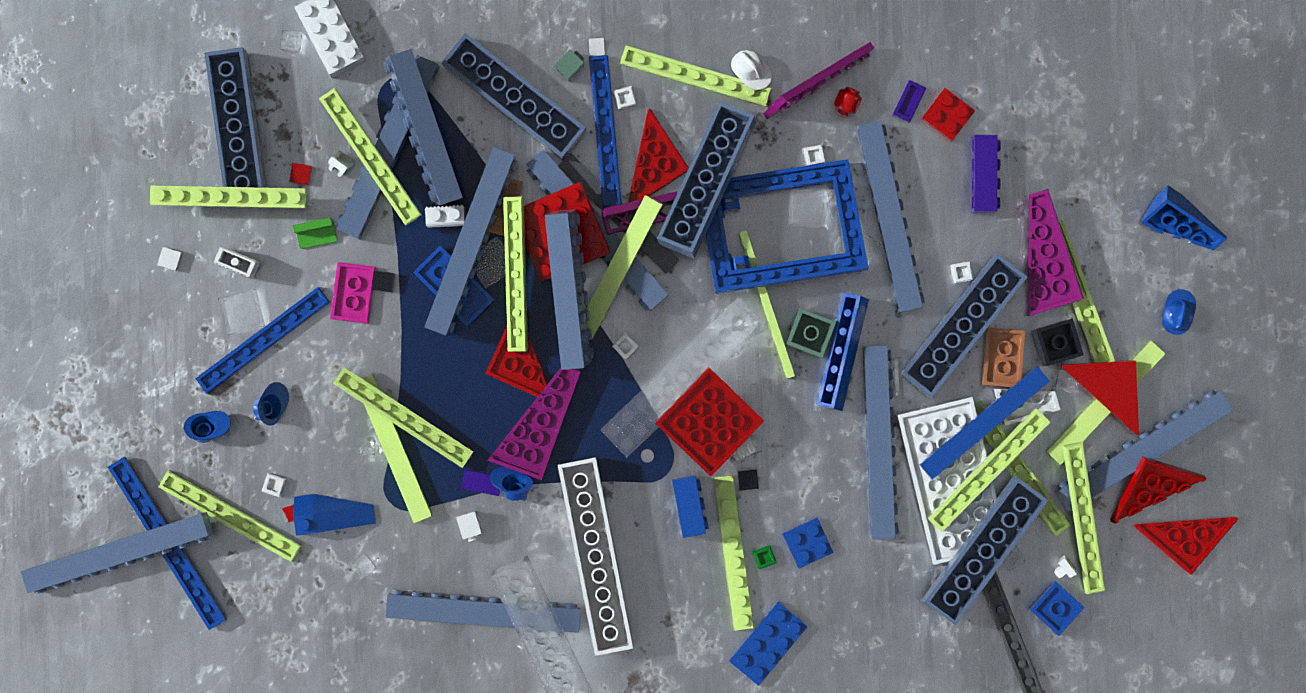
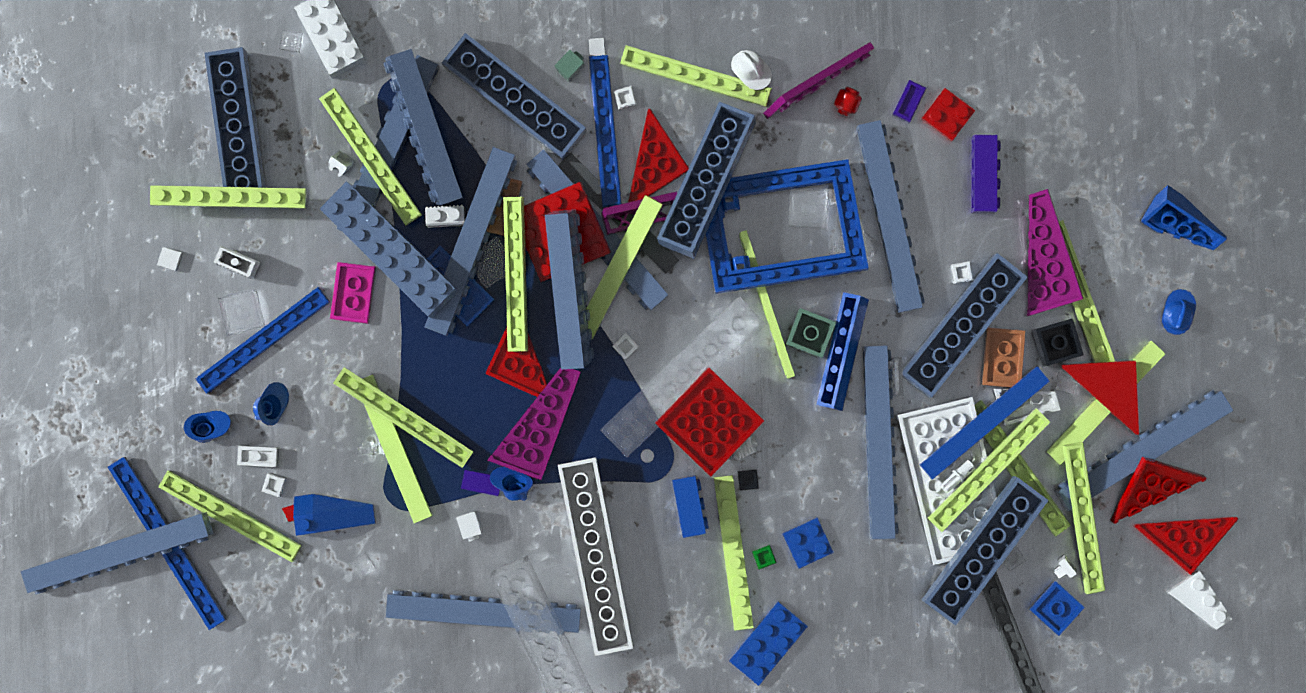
red tile [289,163,312,185] -> none
bright green panel [293,218,337,249] -> none
black tile [372,271,395,292] -> none
white tile [803,144,826,166] -> none
none -> white plate [237,446,278,467]
none -> sand blue brick [320,181,459,319]
none -> white axle [941,460,976,493]
none -> white wing [1167,571,1232,630]

